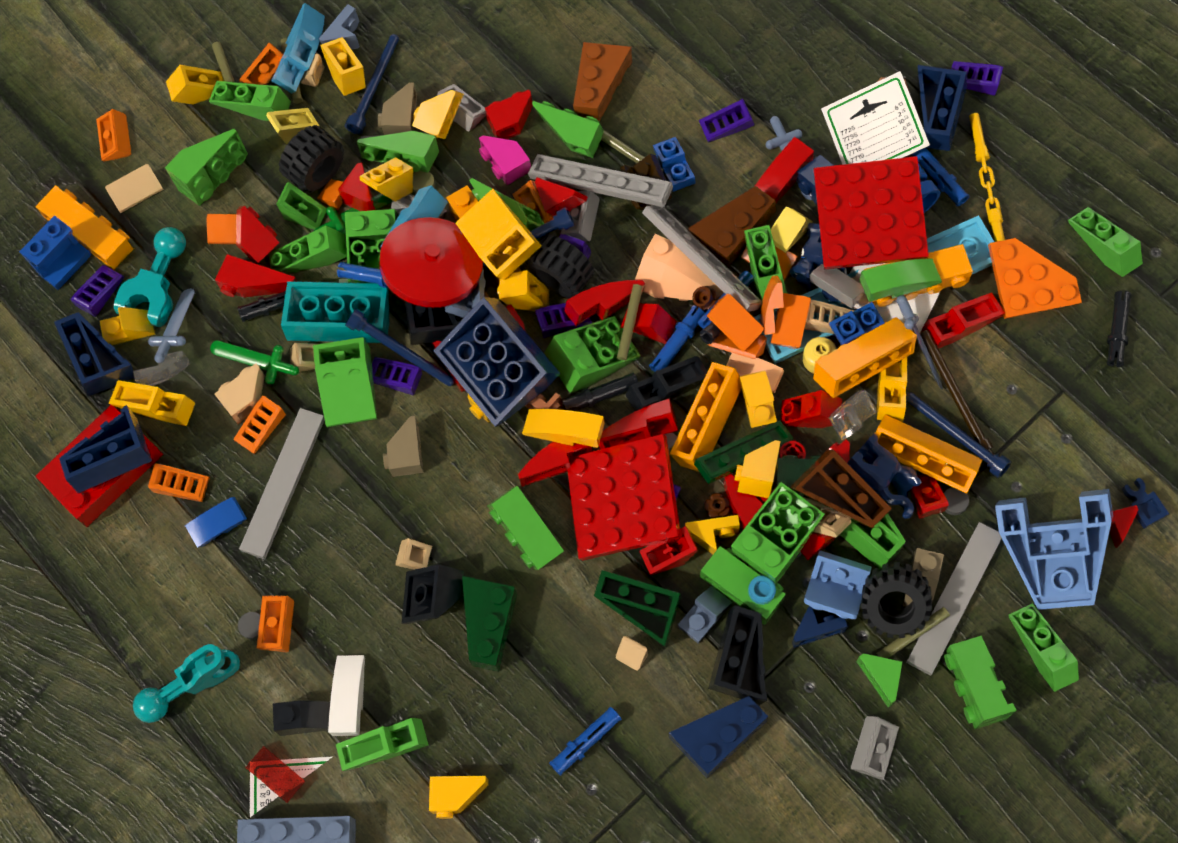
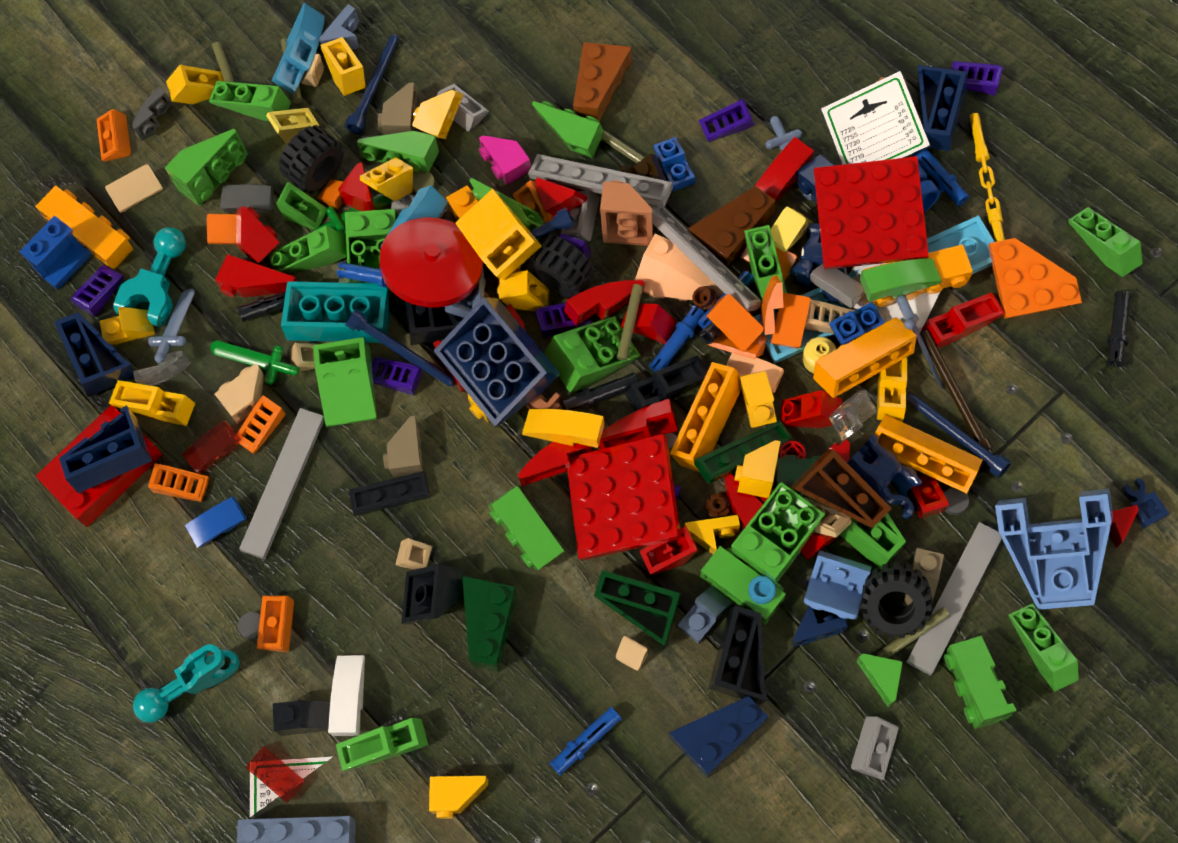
orange slope [240,43,283,85] -> none
red slope [485,90,533,139] -> none
none -> dark grey slope [132,87,172,141]
none -> clear red slope [182,420,241,474]
none -> dark grey slope [220,184,274,212]
none -> black tile [349,471,431,516]
none -> nougat slope [600,180,653,246]

